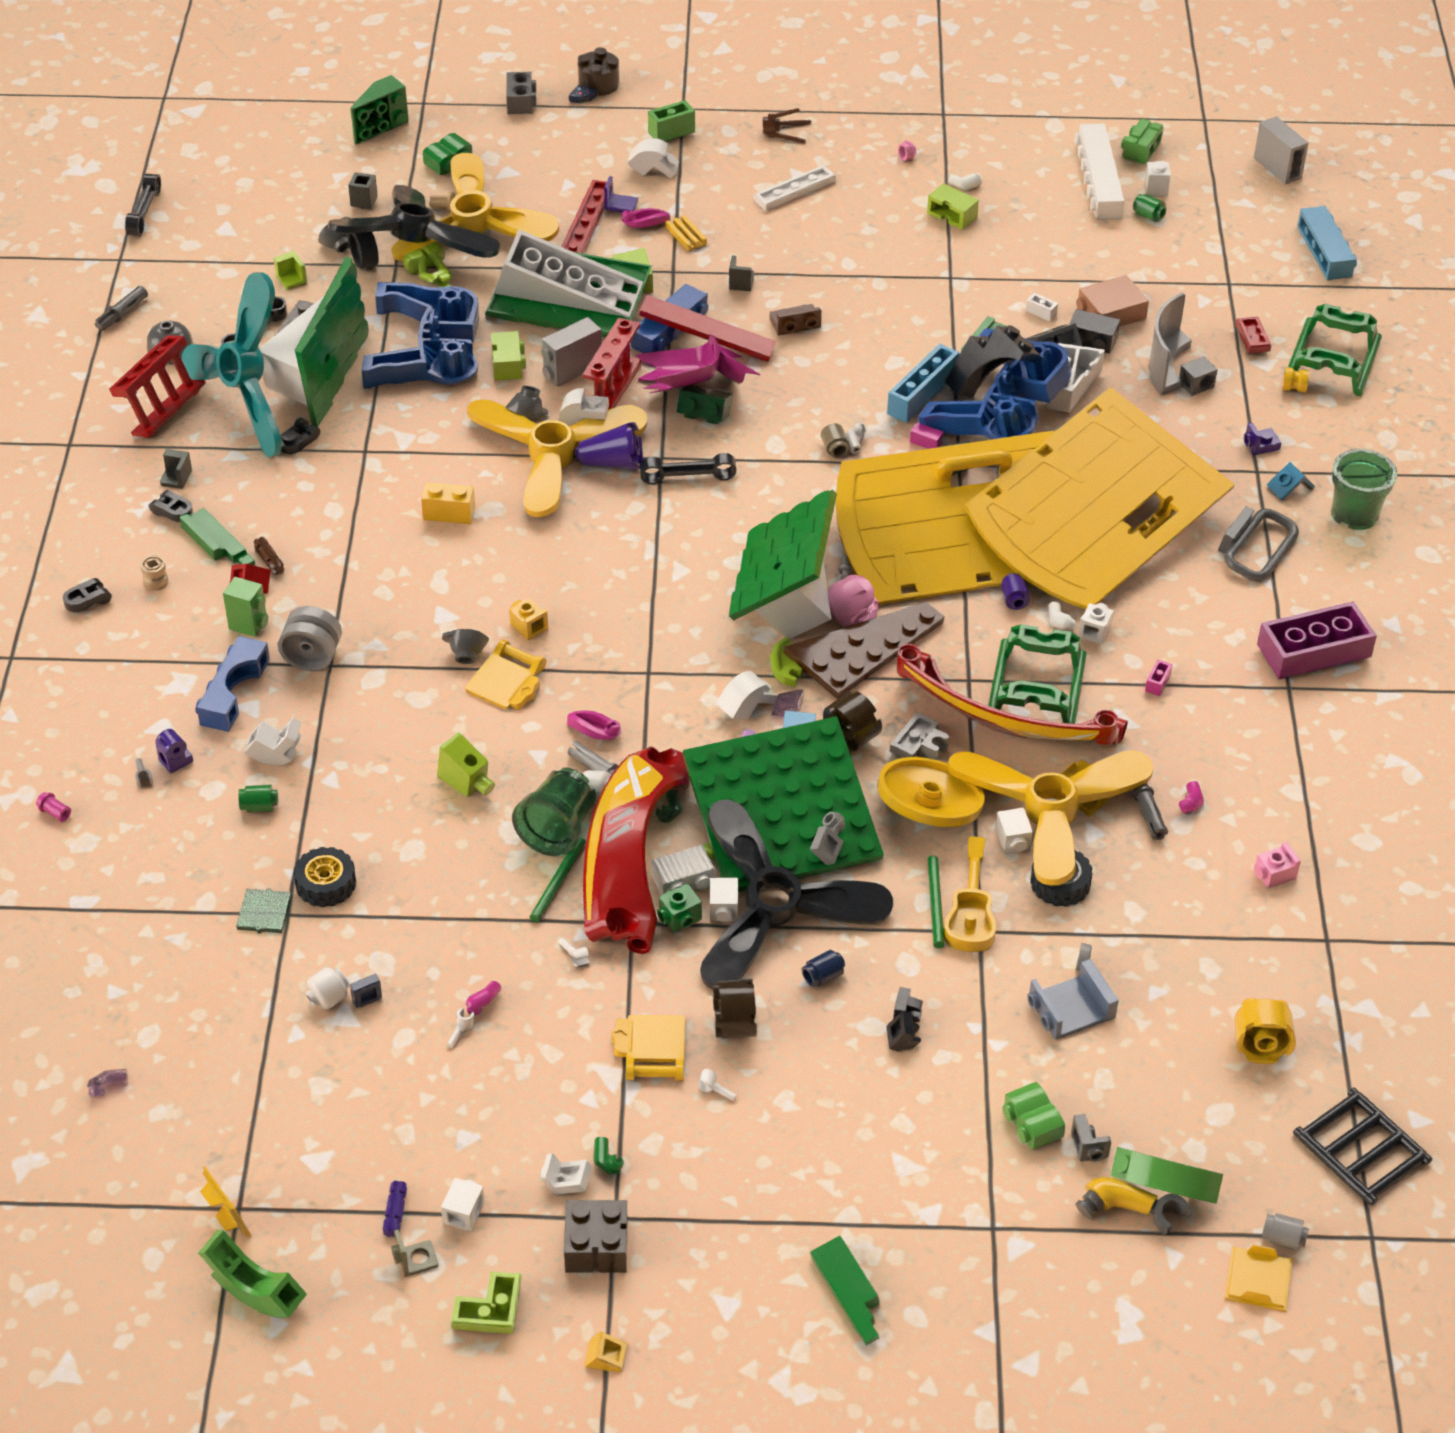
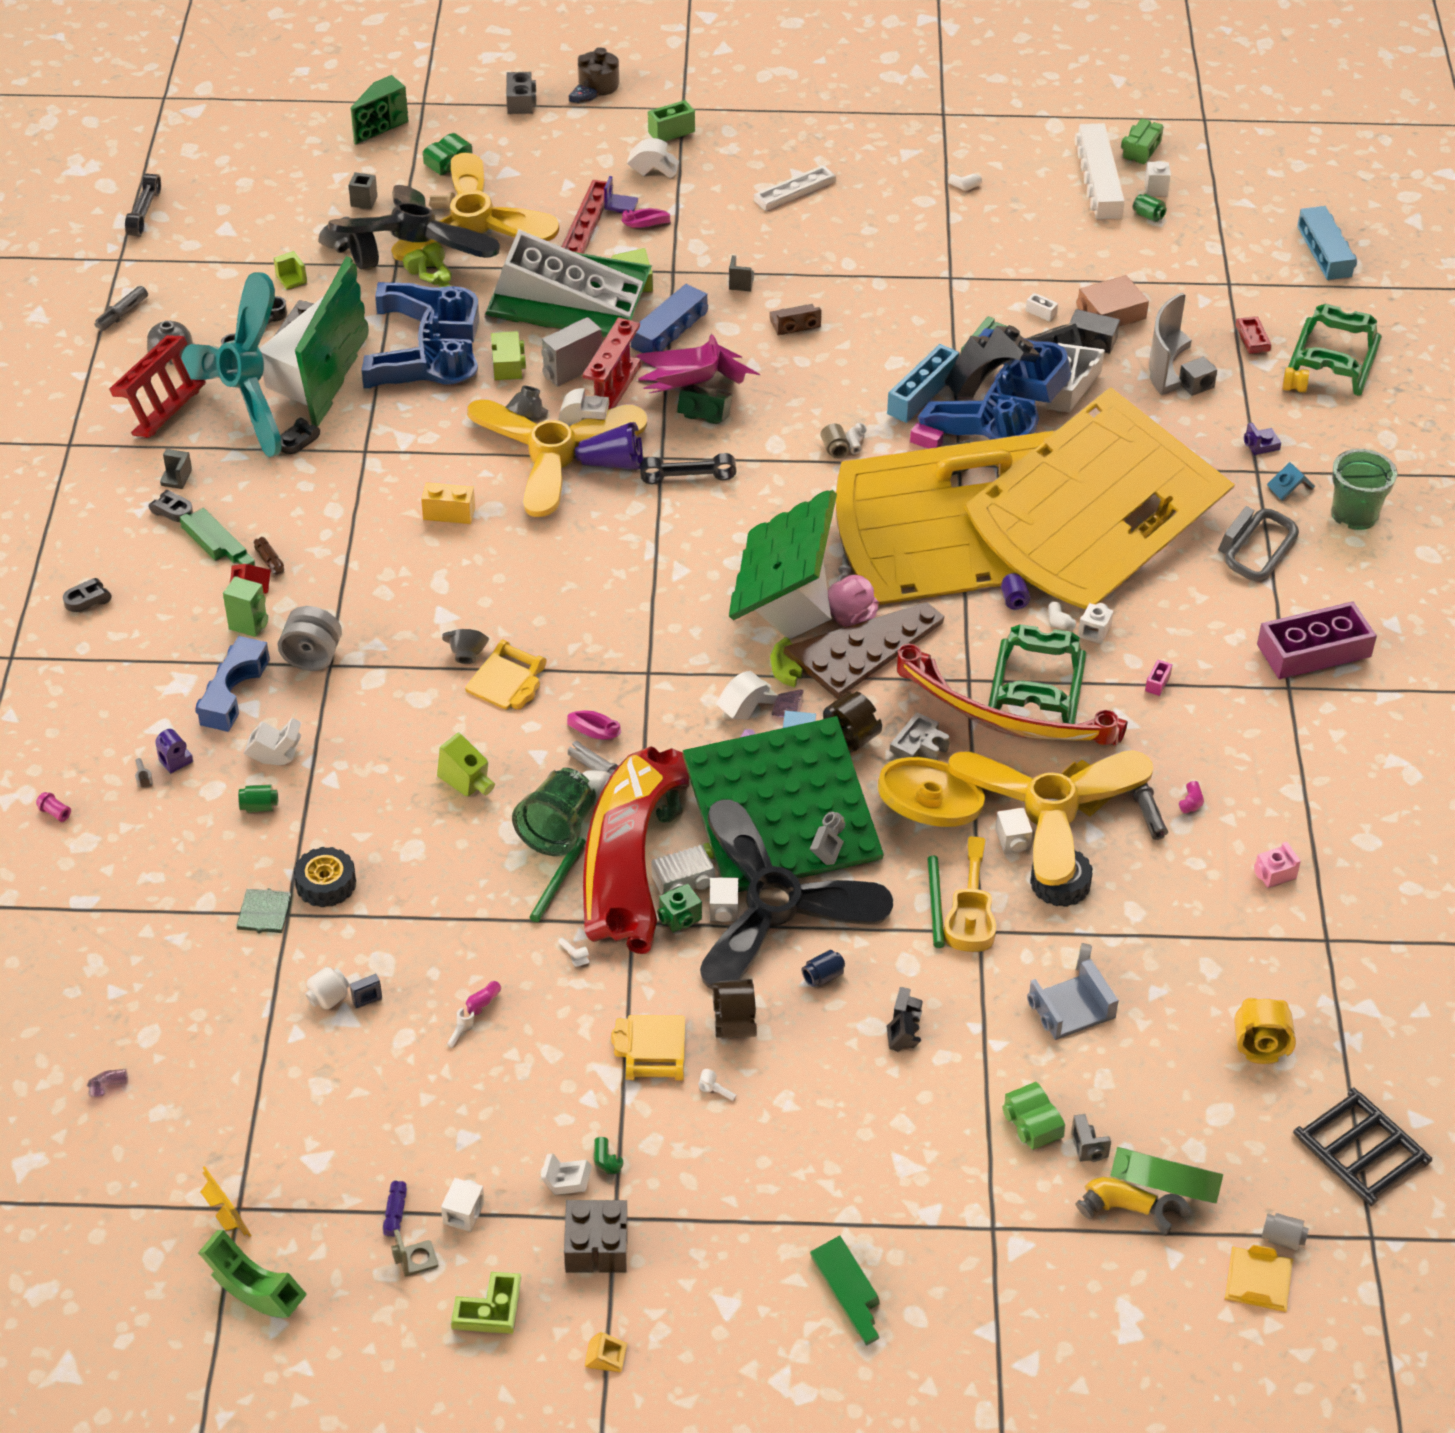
tan wheel [140,555,169,590] -> none
yellow brick [509,598,548,640] -> none
tile [639,295,776,362] -> none
yellow tile [666,215,707,251] -> none
reddish brown plant [763,108,811,143] -> none
bright pink plate [898,140,917,161] -> none
lime brick [927,183,979,230] -> none
light grey brick [1254,116,1309,184] -> none

